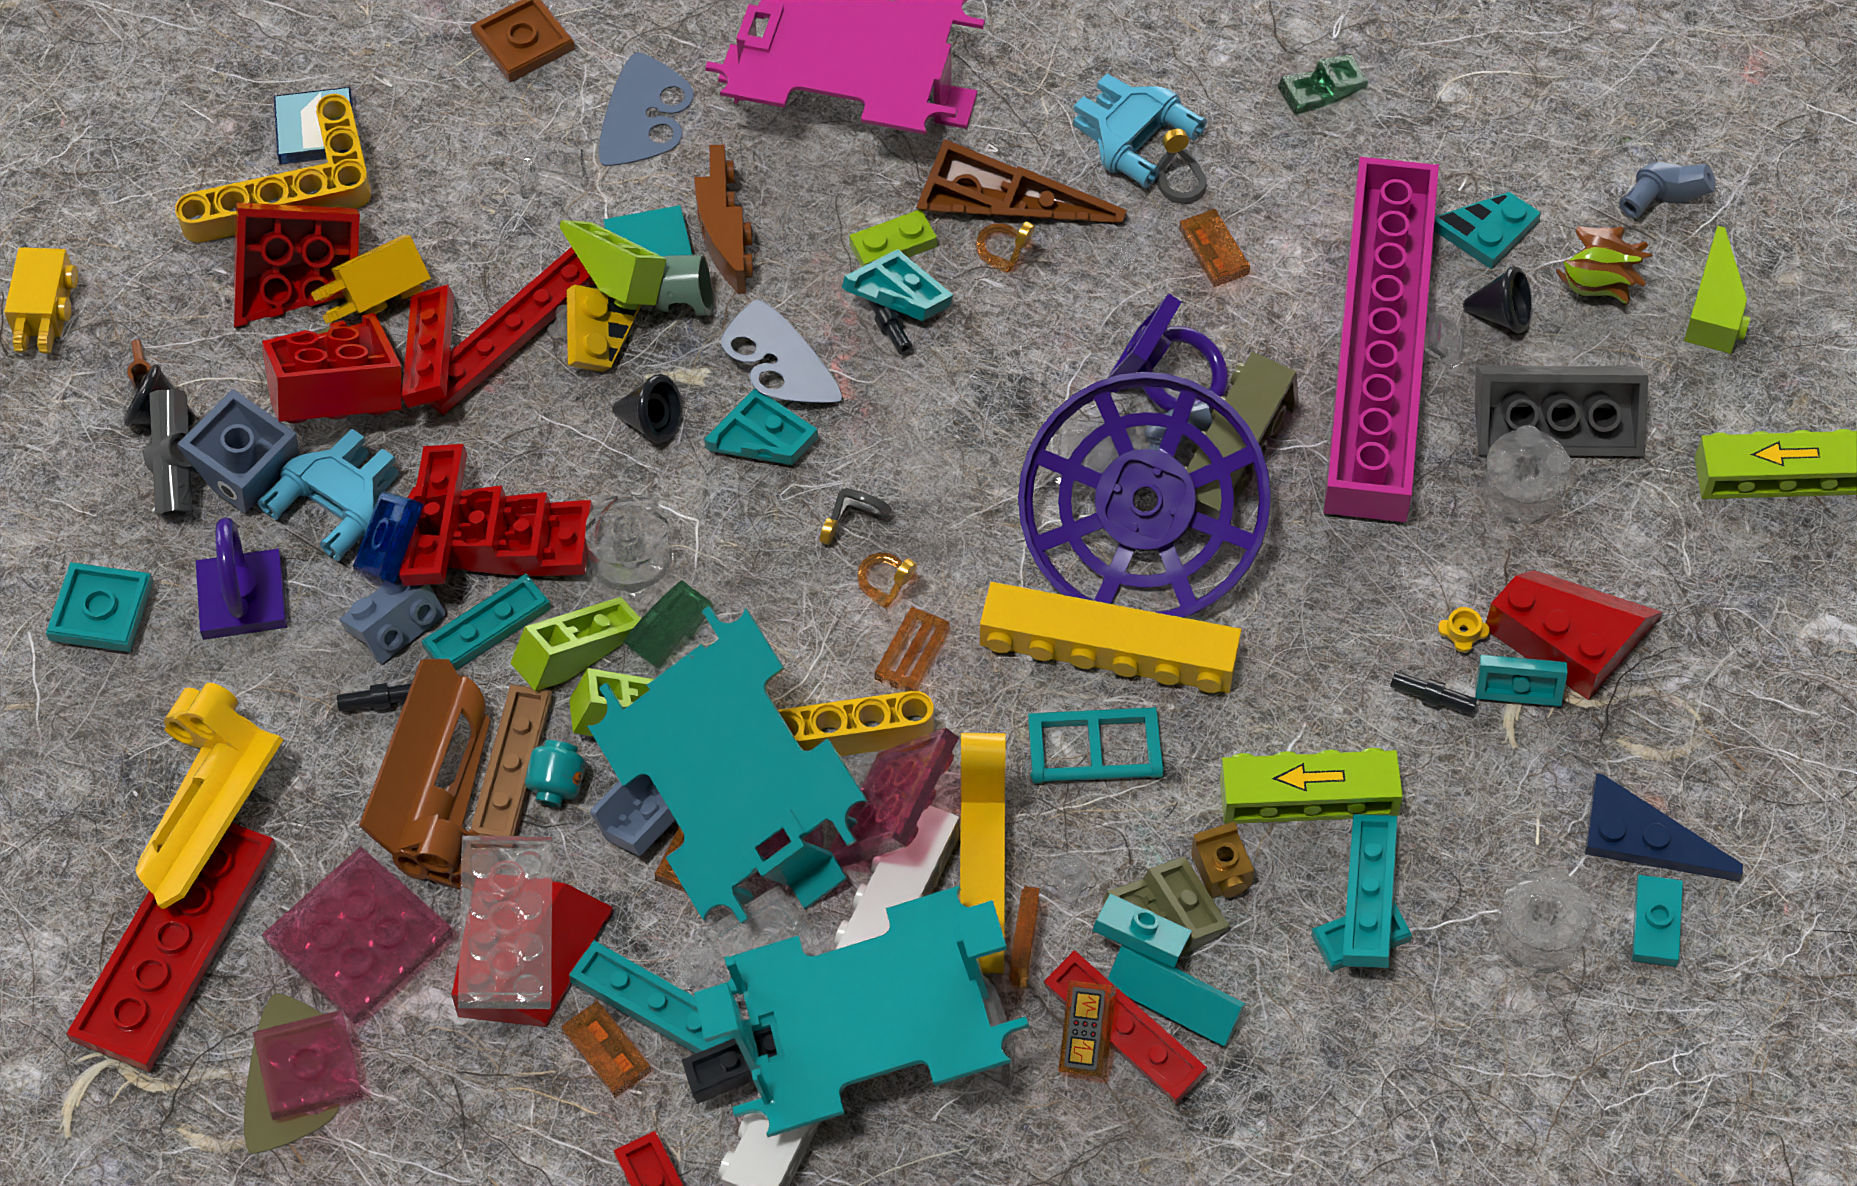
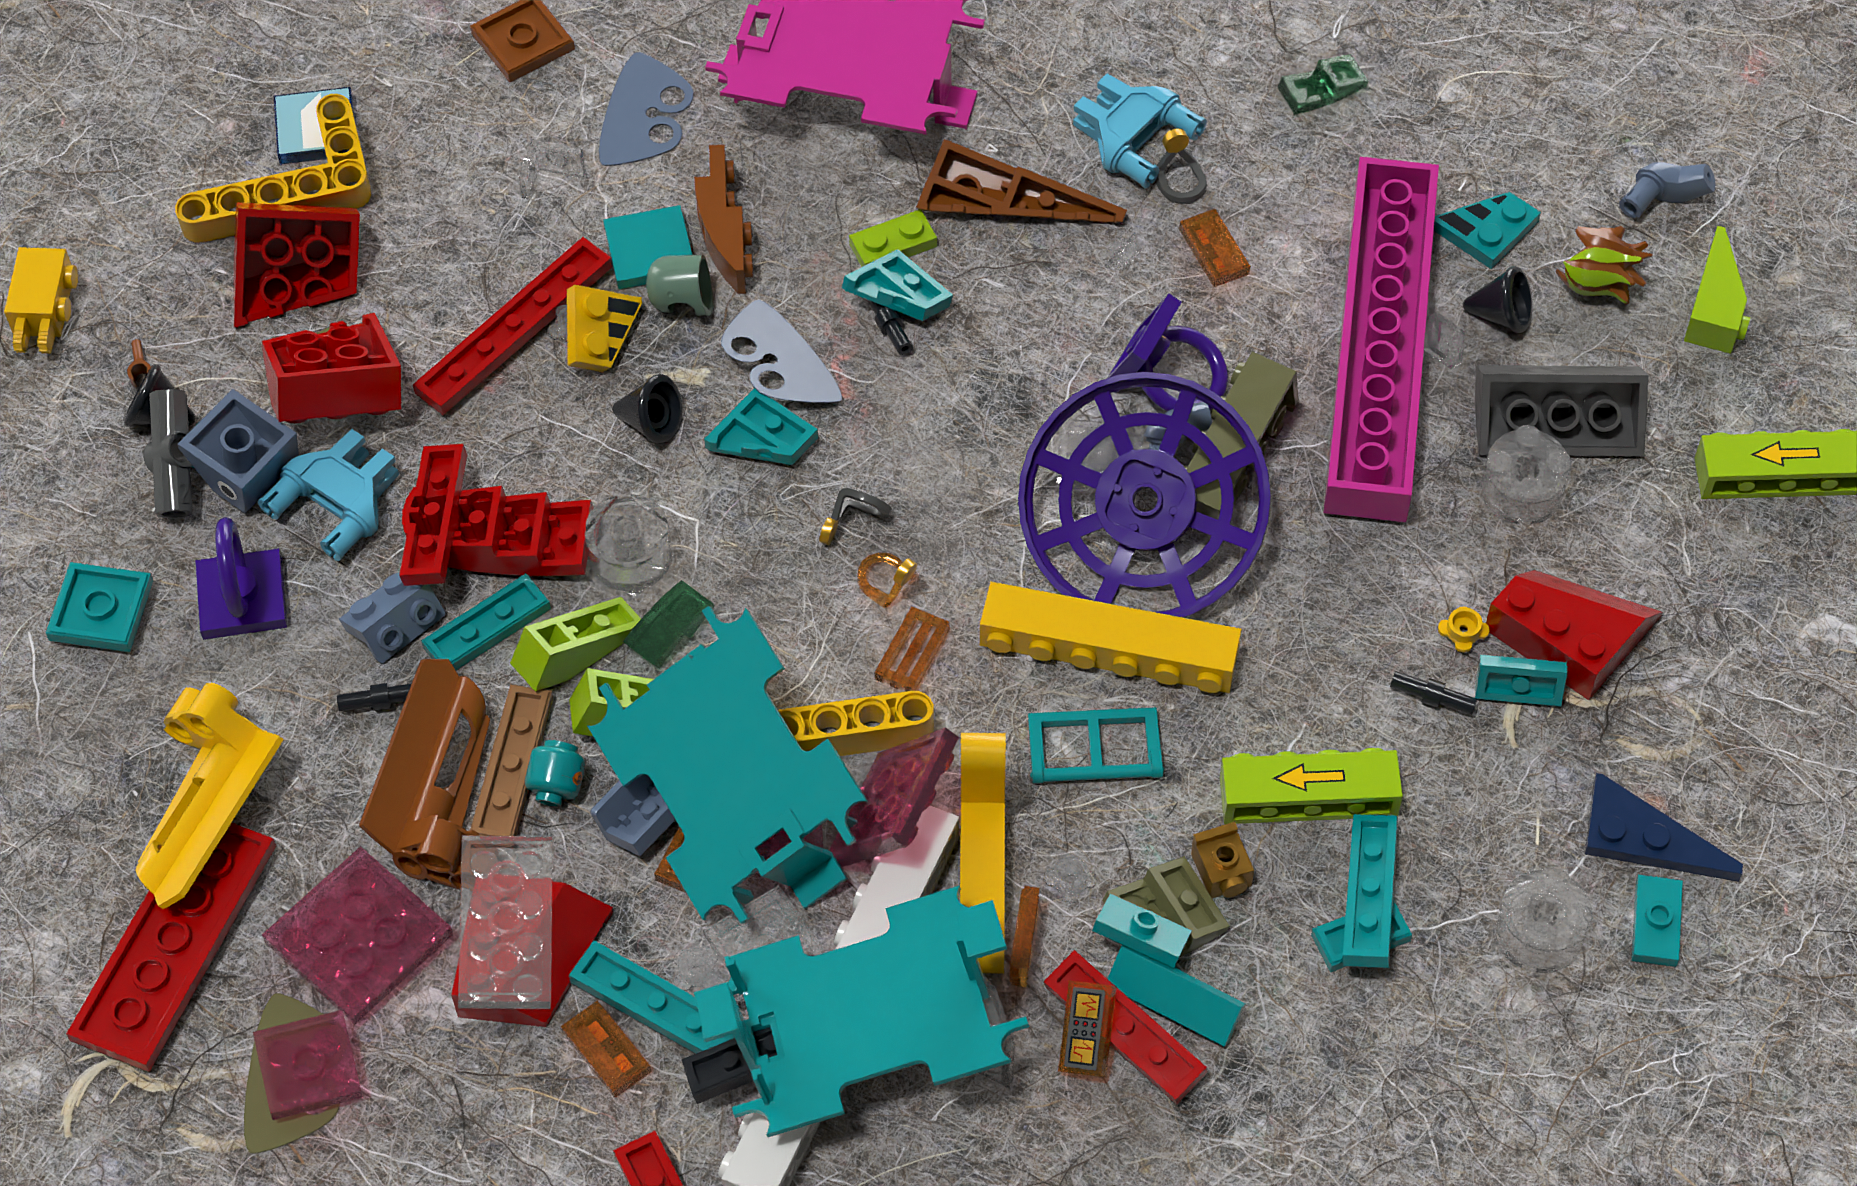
yellow hinge [311,235,431,324] -> none
clear blue tile [353,491,424,583] -> none
red plate [402,284,454,408] -> none
lime slope [559,220,666,310] -> none
clear orange piece [976,221,1035,273] -> none

